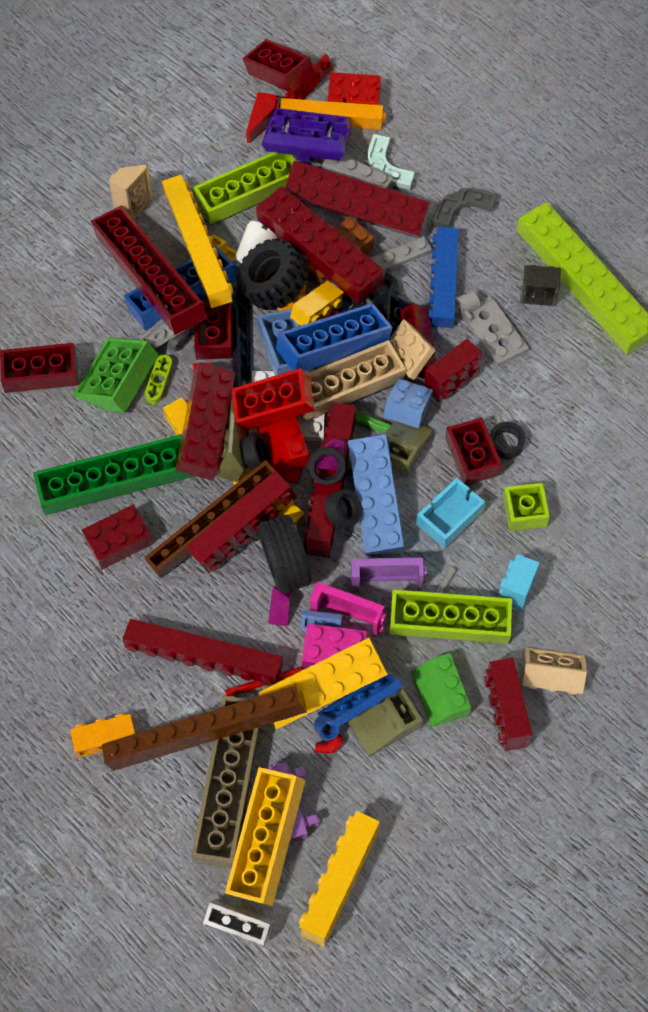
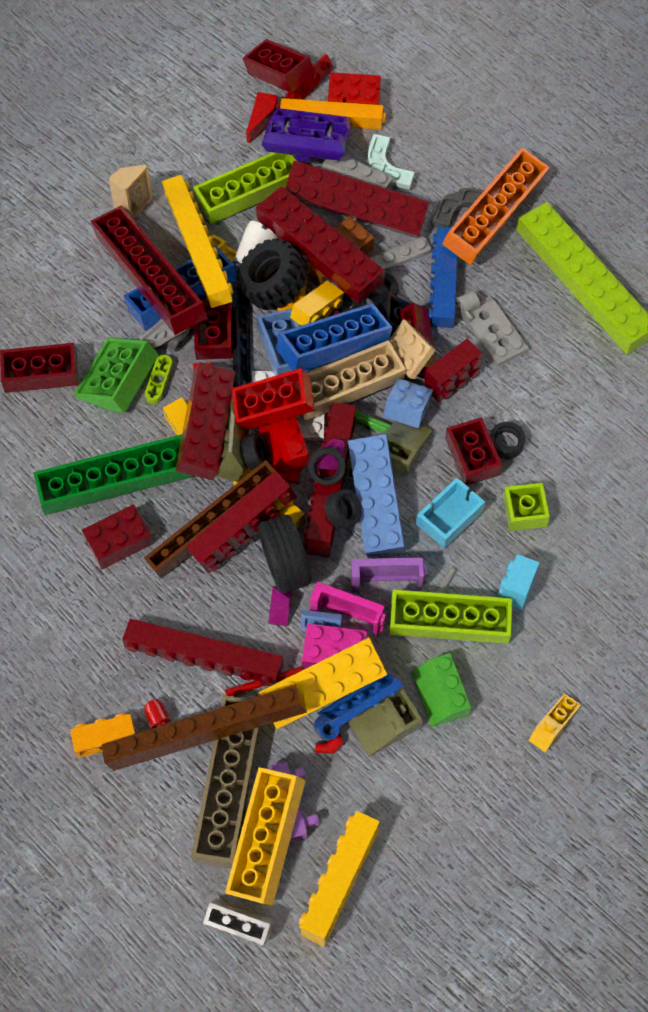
dark red brick [484,657,533,751] -> none
clear smoke brick [520,265,561,306] -> none
tan slope [522,647,587,695] -> none
none -> red brick [144,699,171,729]
none -> orange brick [442,147,550,265]
none -> yellow slope [528,693,581,752]

